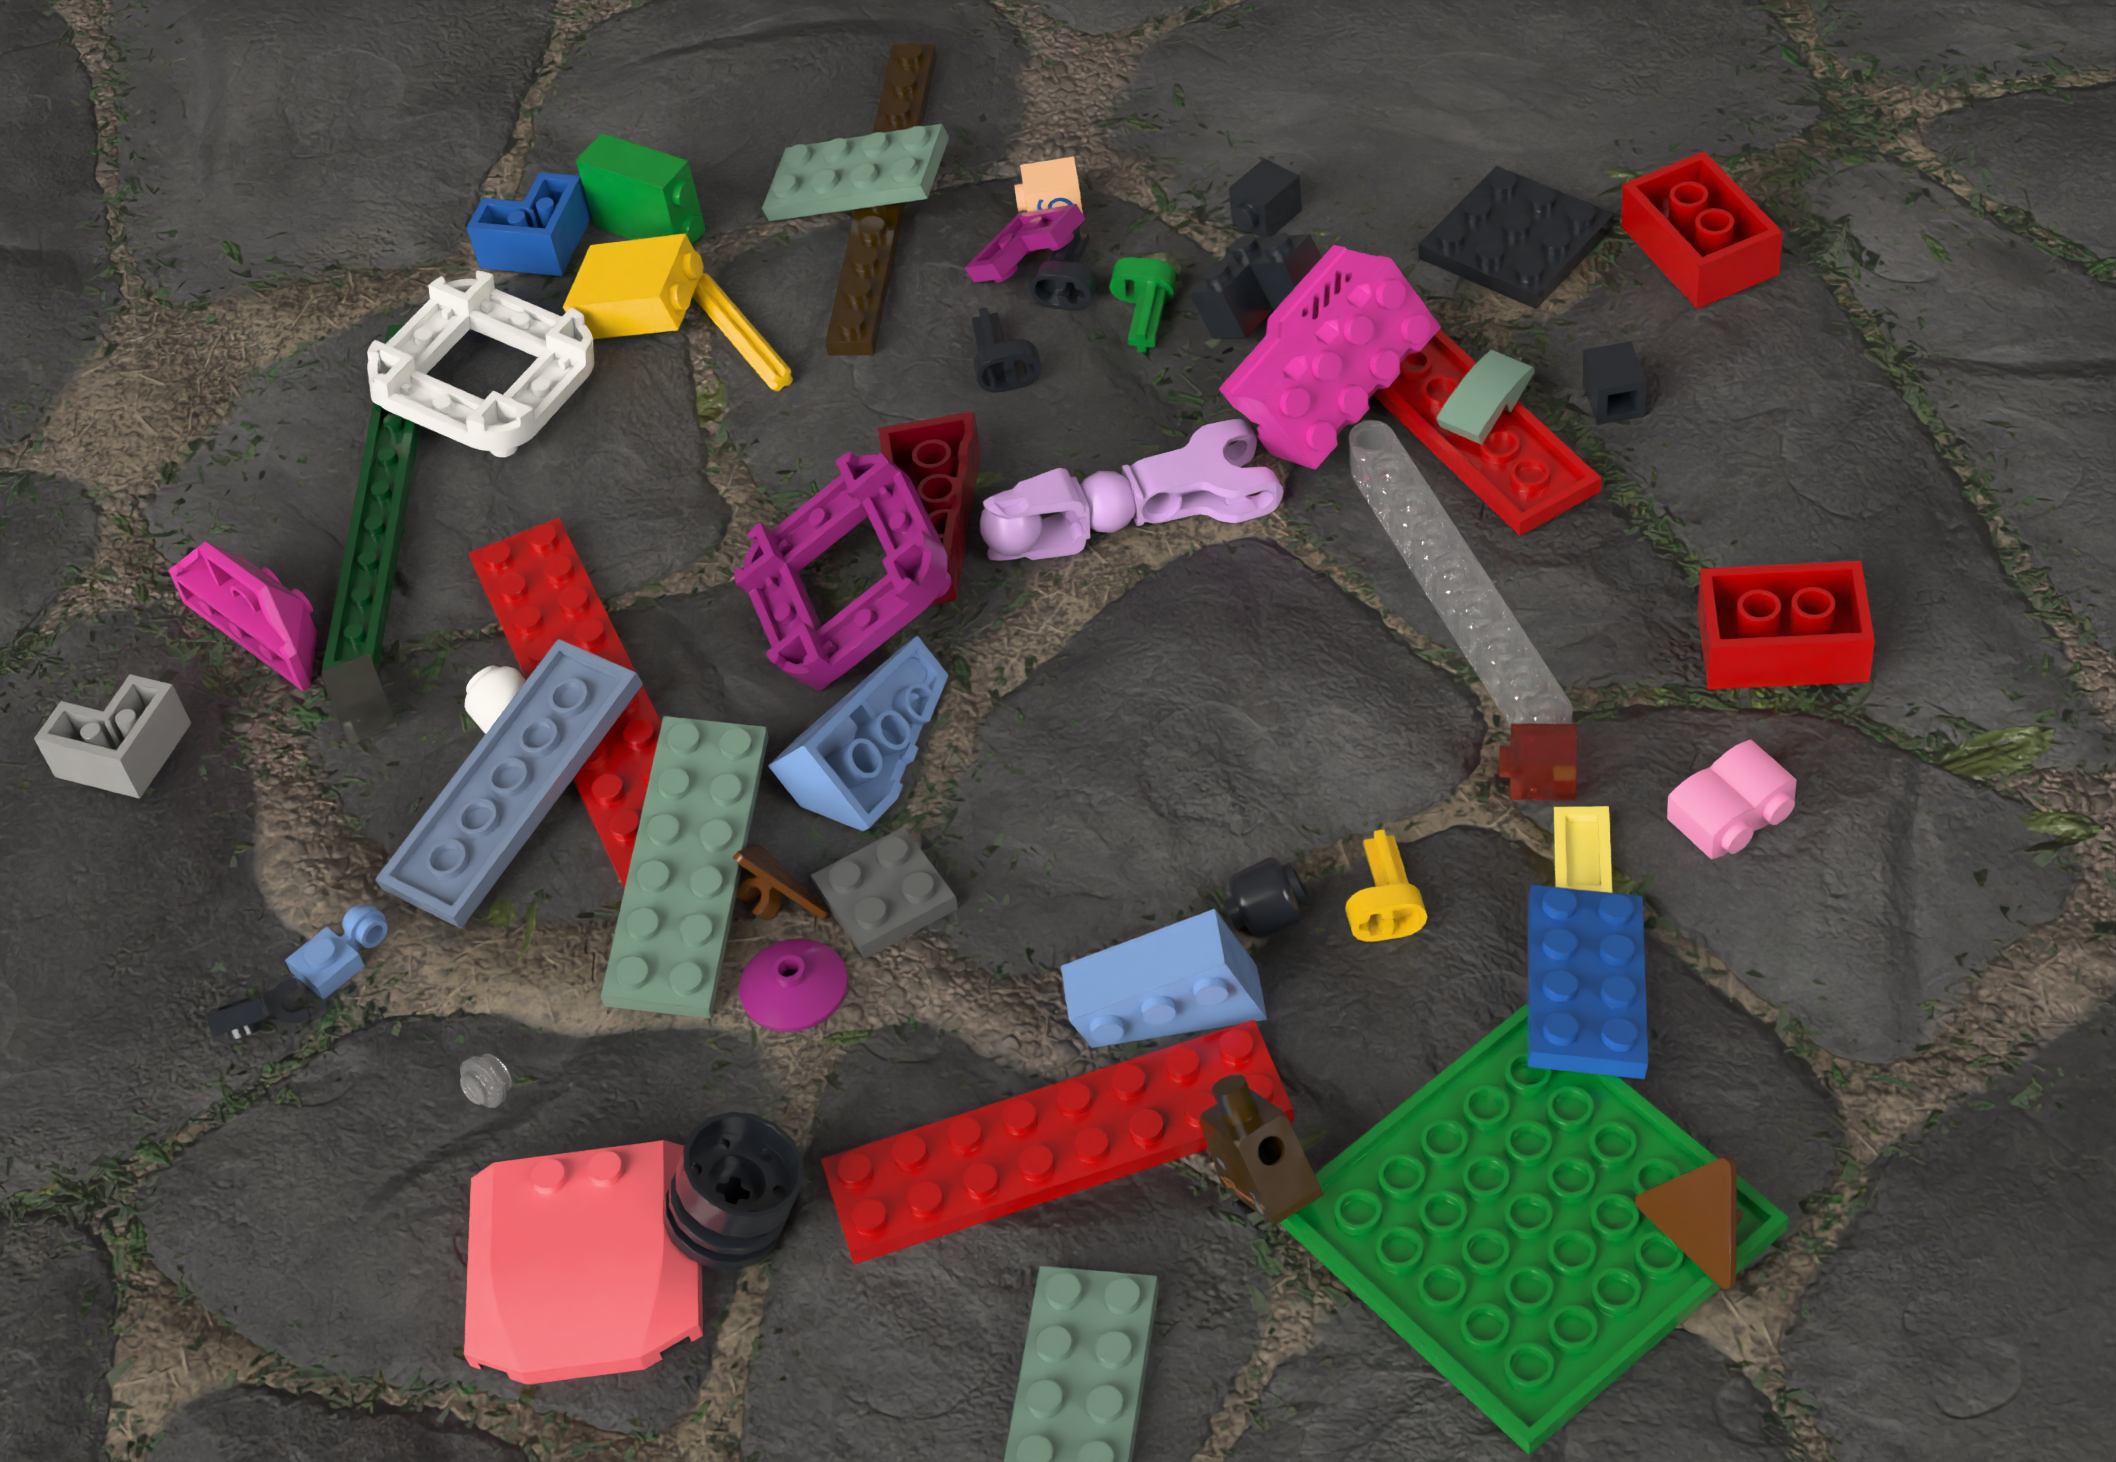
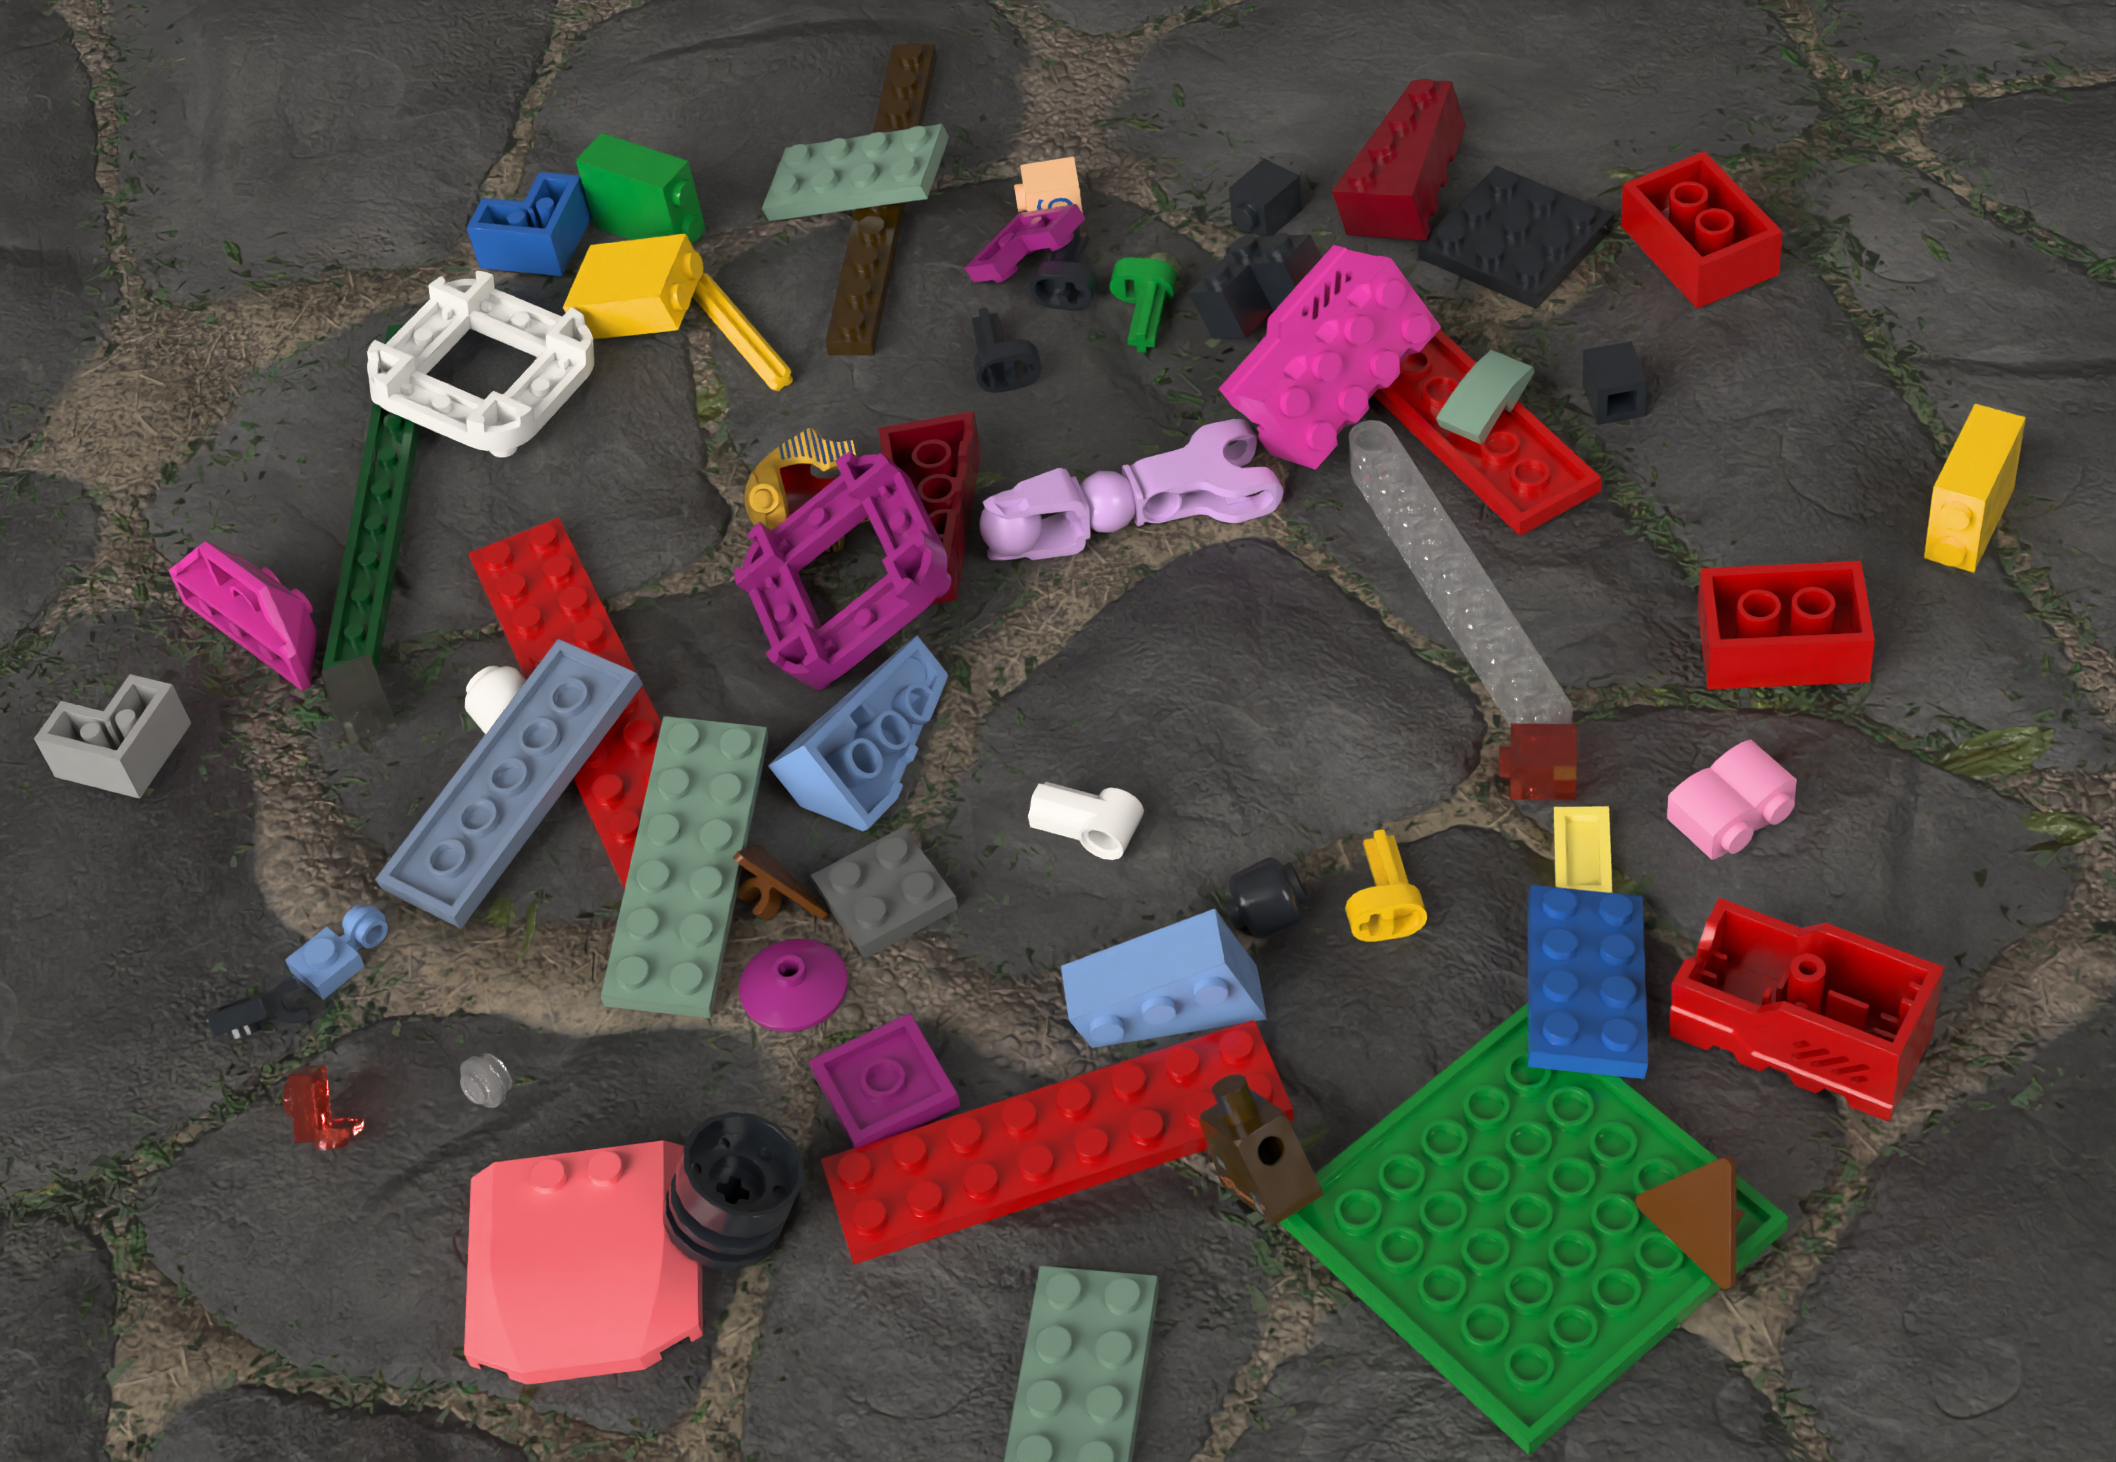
none -> clear red bracket [283,1065,364,1150]
none -> pearl gold piece [744,428,870,552]
none -> magenta plate [809,1013,960,1149]
none -> white piece [1028,782,1144,860]
none -> dark red wedge [1332,78,1466,241]
none -> red piece [1669,897,1944,1122]
none -> yellow brick [1924,404,2026,573]

